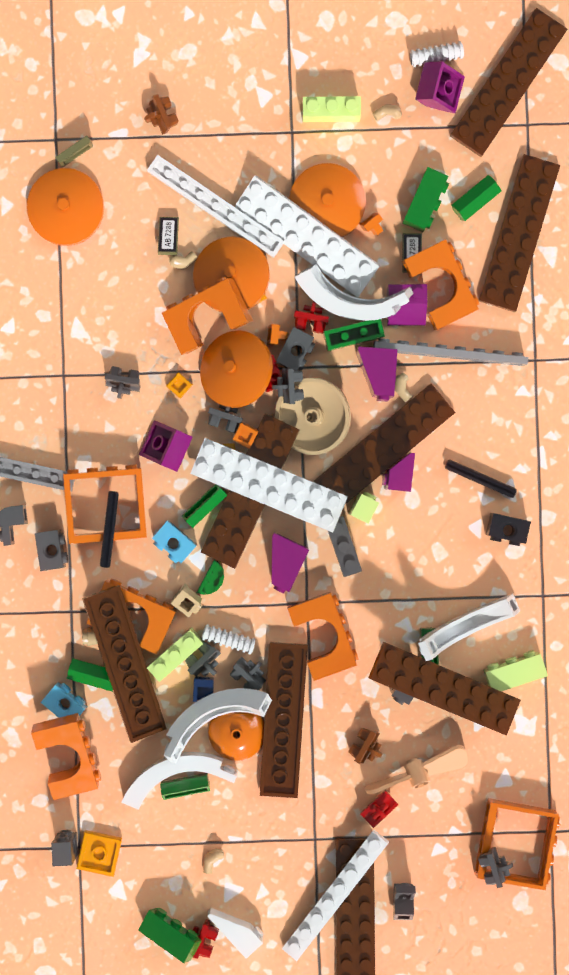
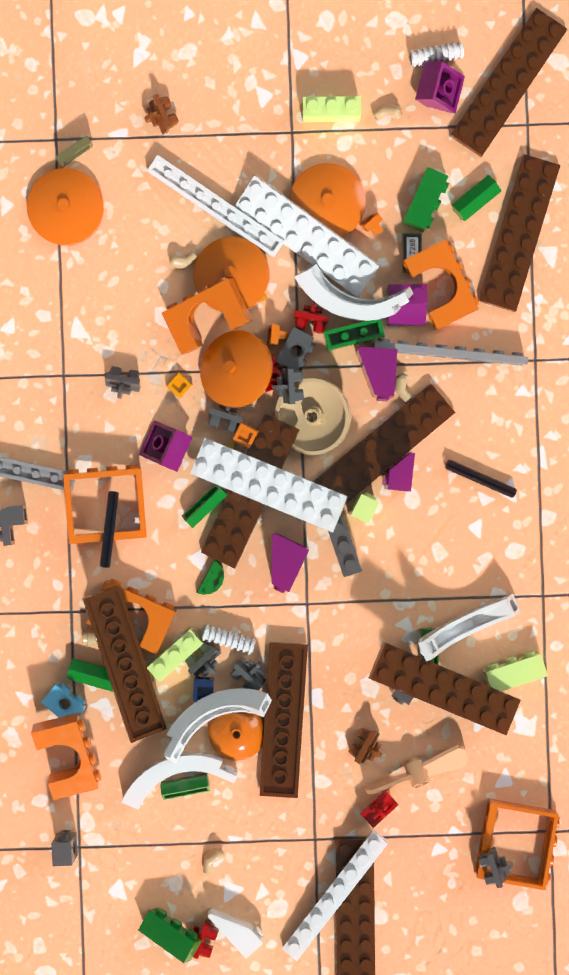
dark grey brick [35,529,68,571] -> none
light orange tile [76,830,122,877] -> none
medium azure brick [152,520,197,563] -> none
tile [158,217,179,255] -> none
tan brick [171,583,202,617] -> none
orange arch [287,592,359,681] -> none
dark grey brick [393,883,416,920] -> none
black brick [486,513,531,546] -> none

